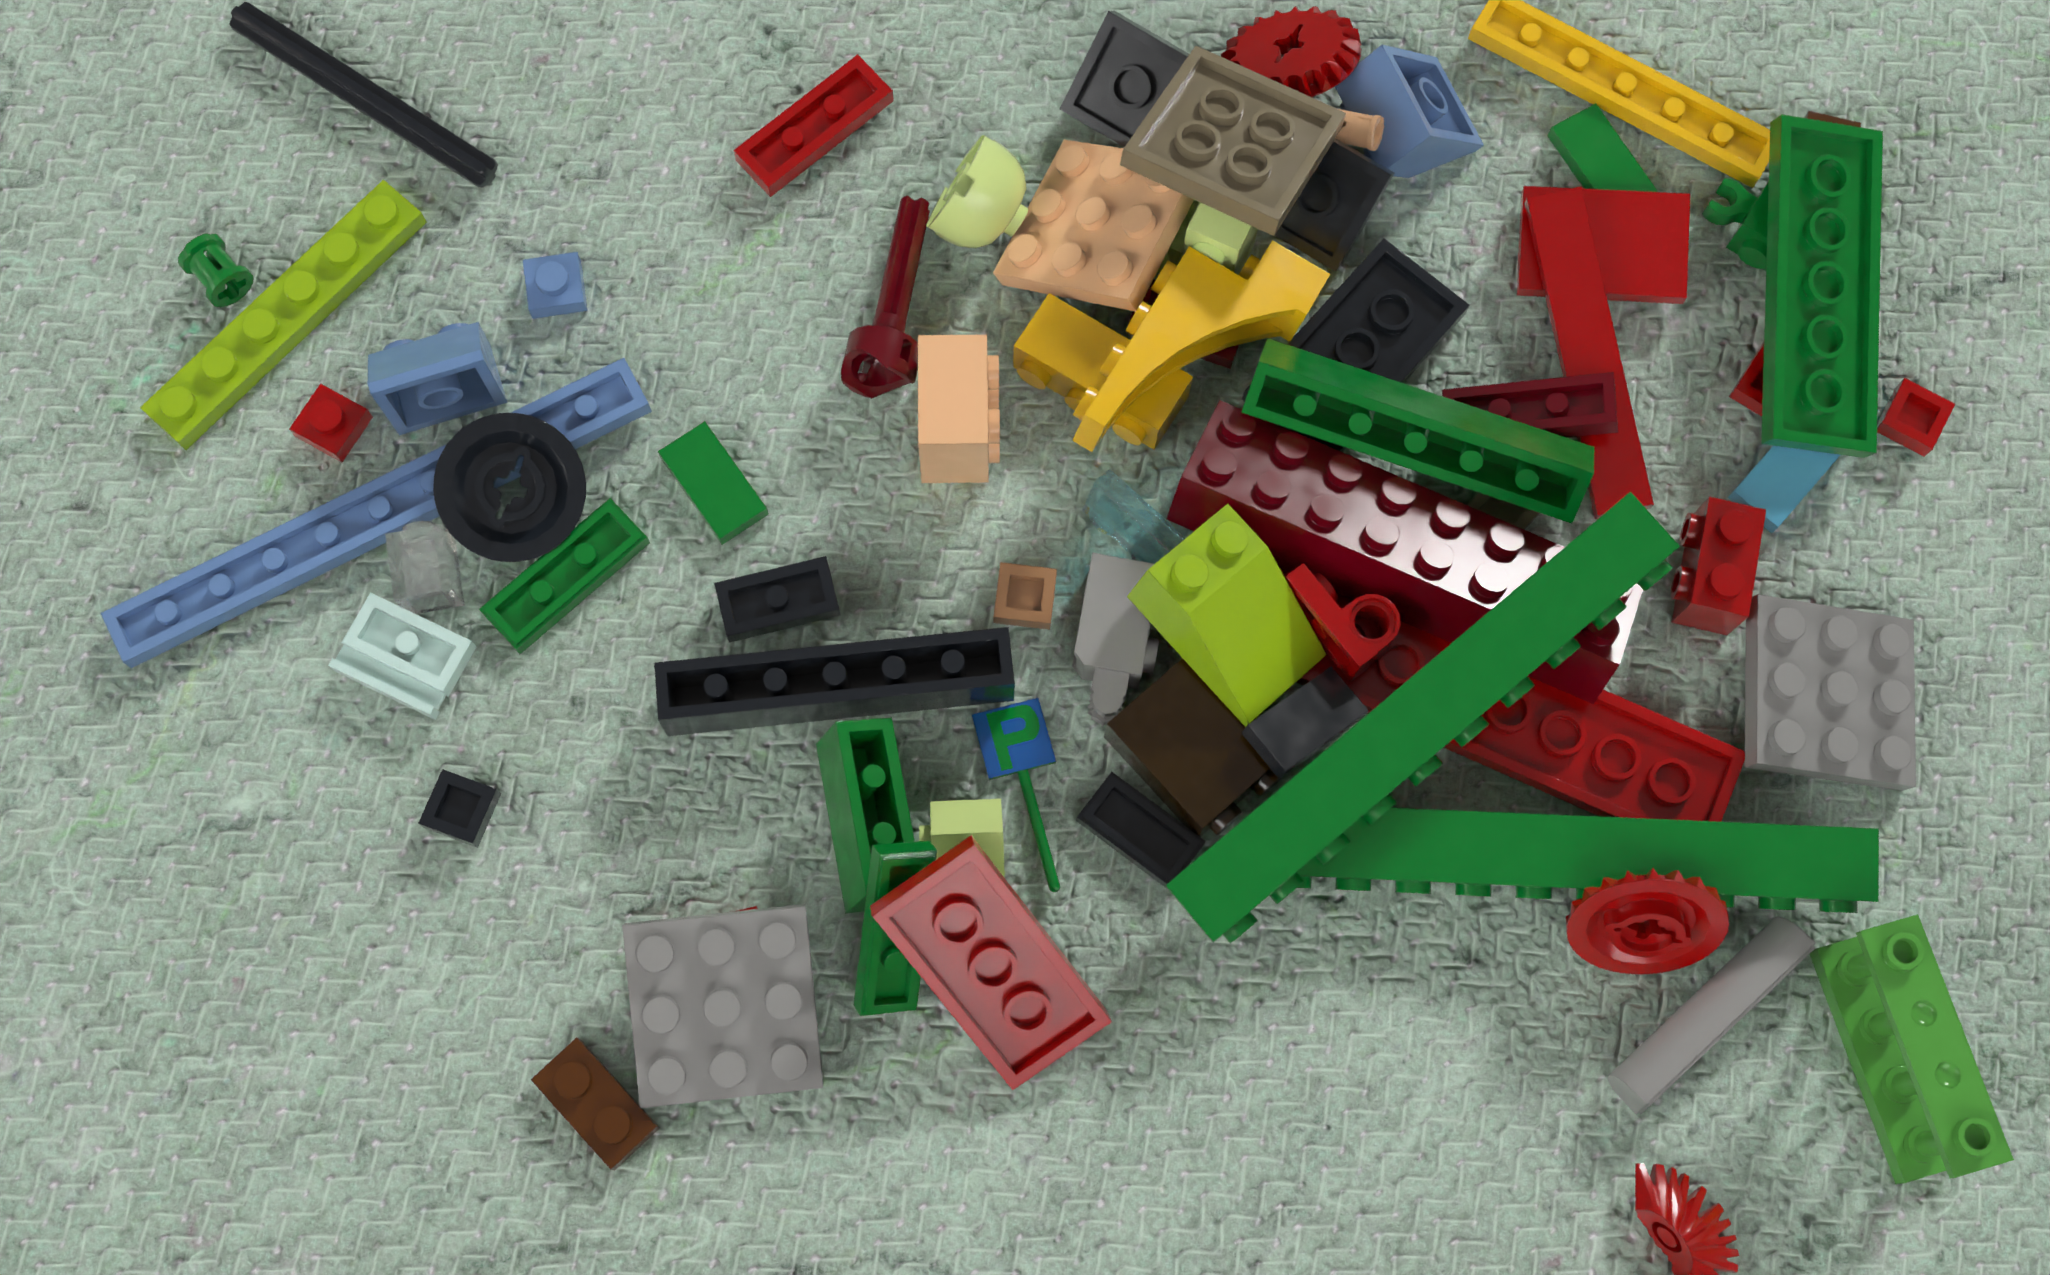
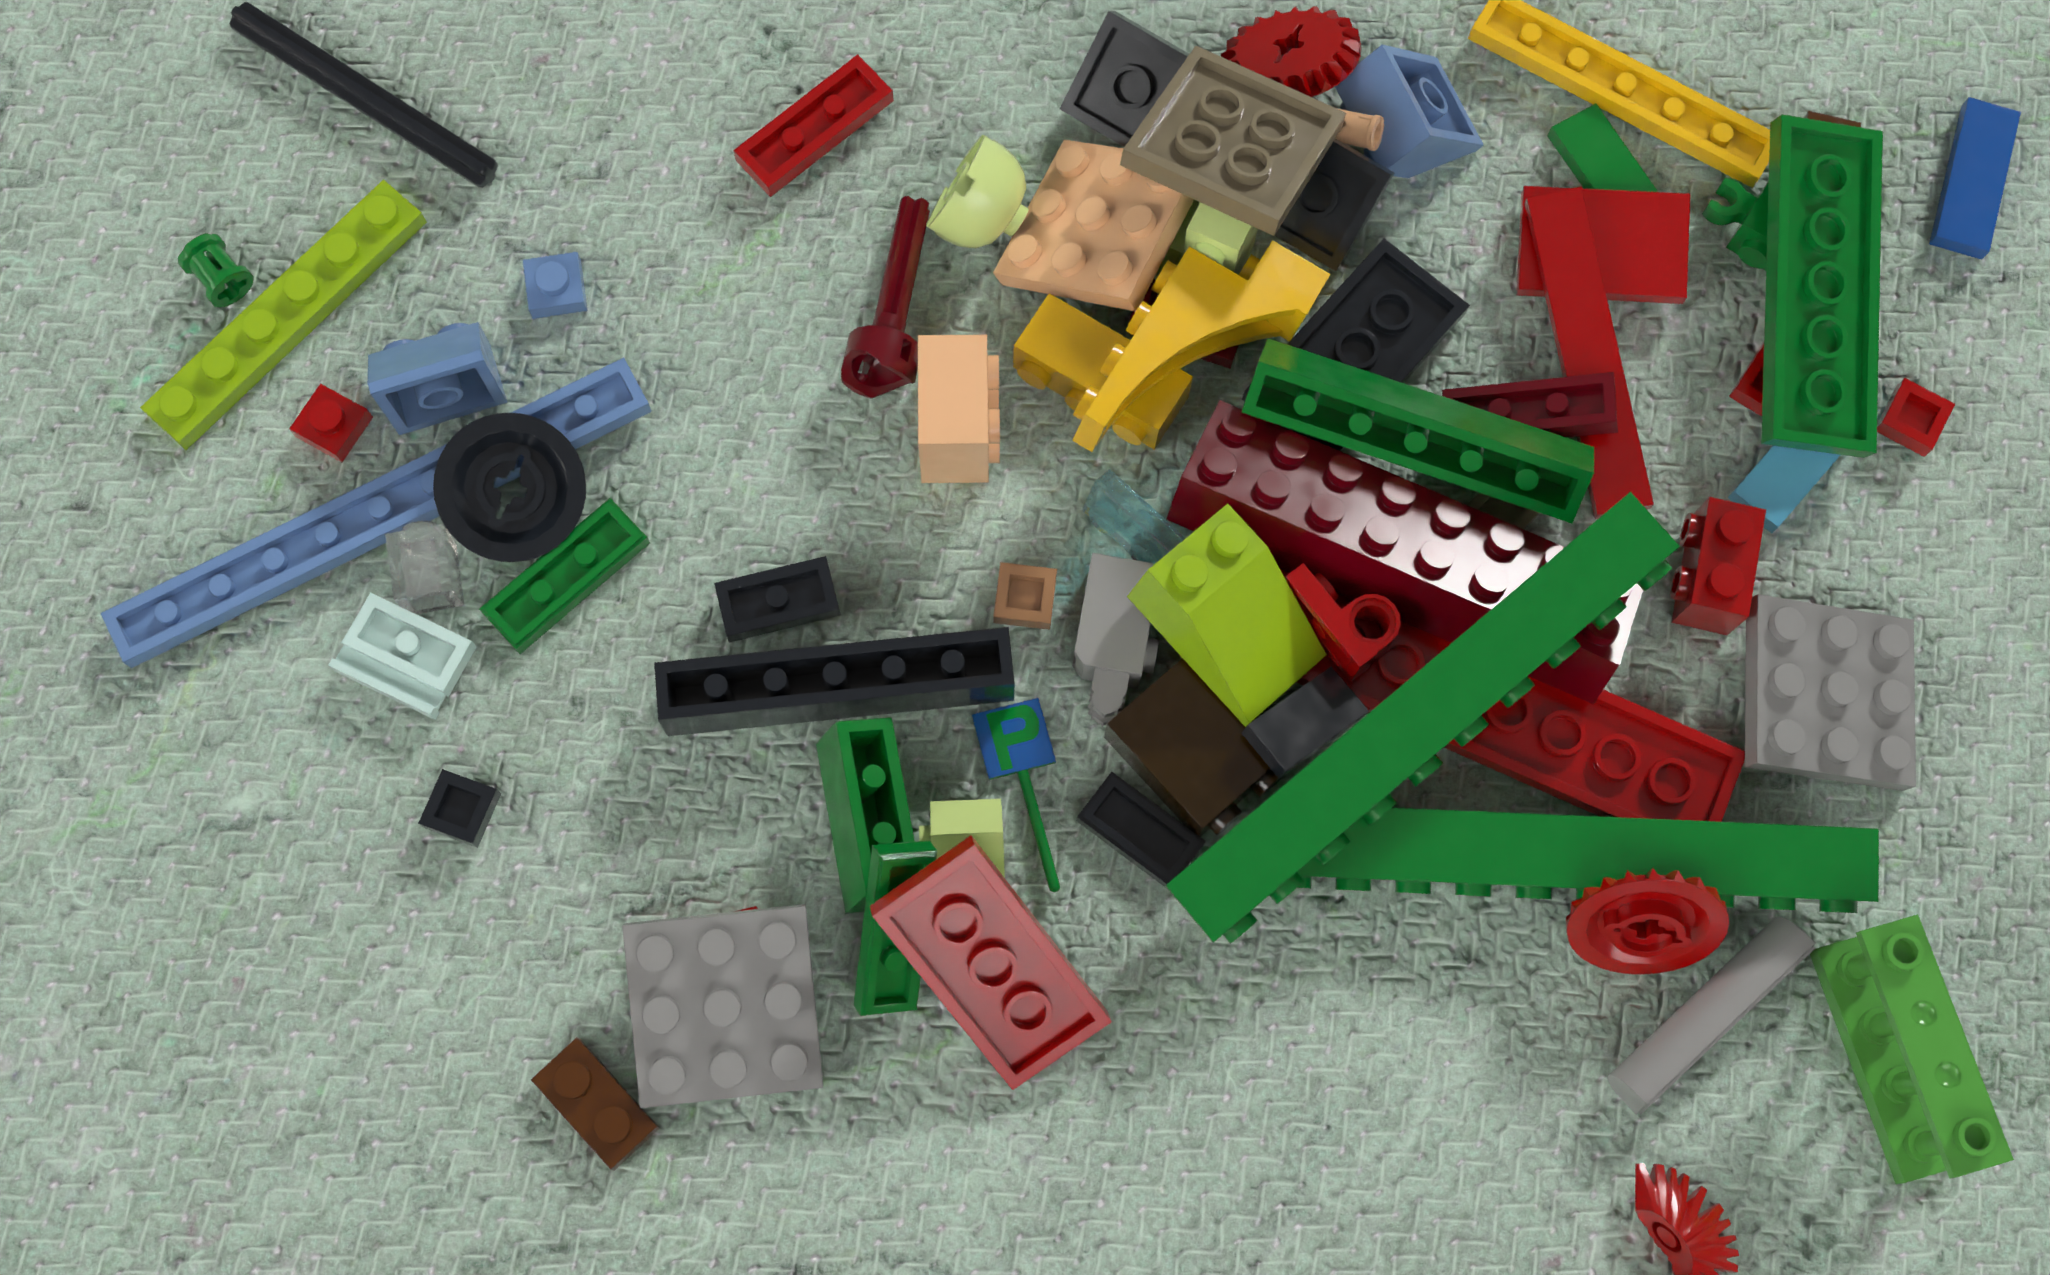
green tile [658,421,769,545] -> none
none -> blue tile [1929,97,2021,260]

